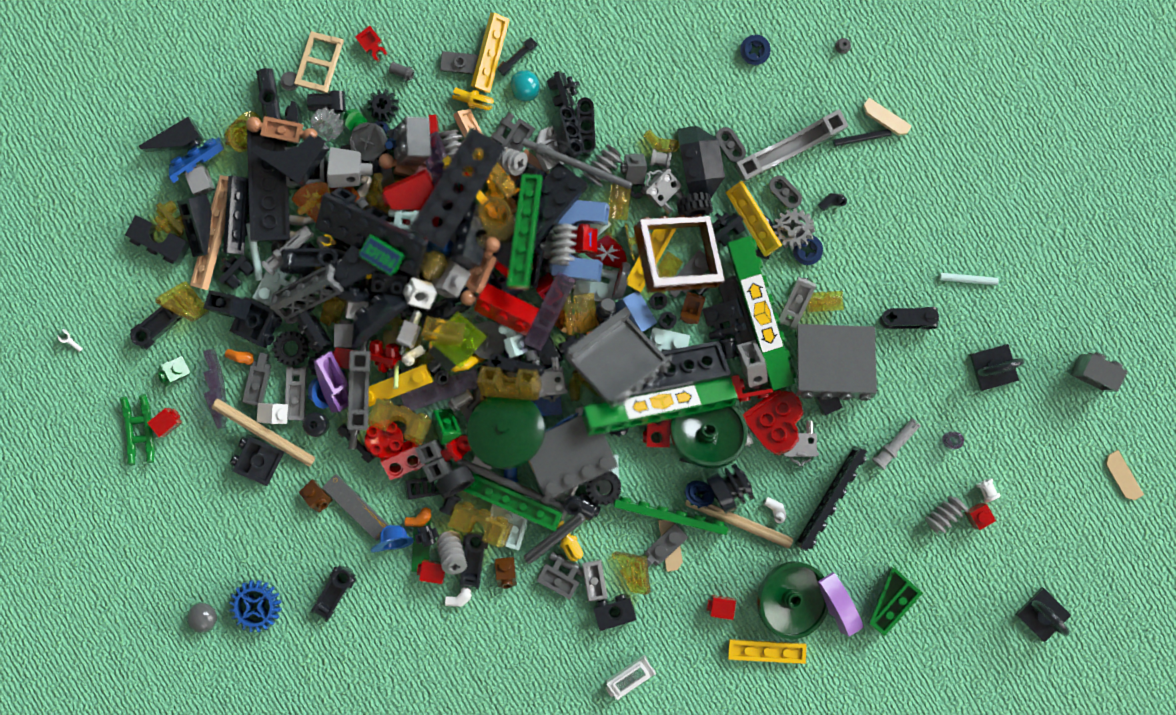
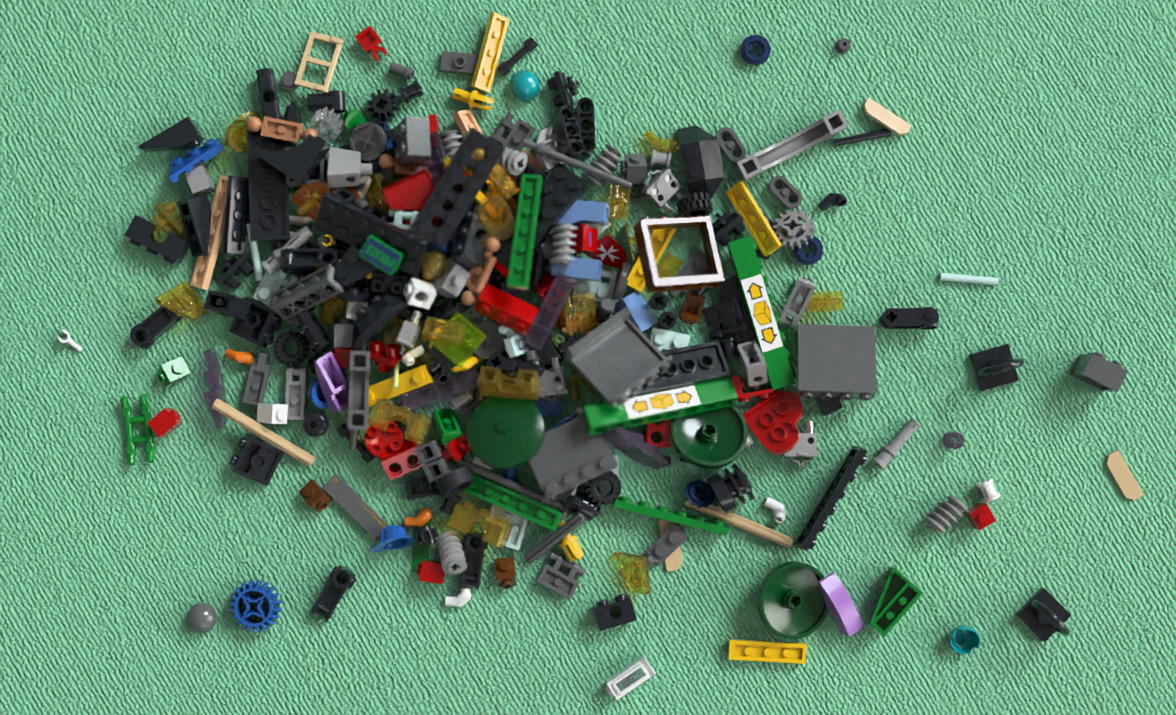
light grey slope [582,559,608,602] -> none
red brick [706,595,736,620] -> none
none -> black bush [399,80,423,104]
none -> slope [602,427,671,470]
none -> teal hair [948,625,981,654]

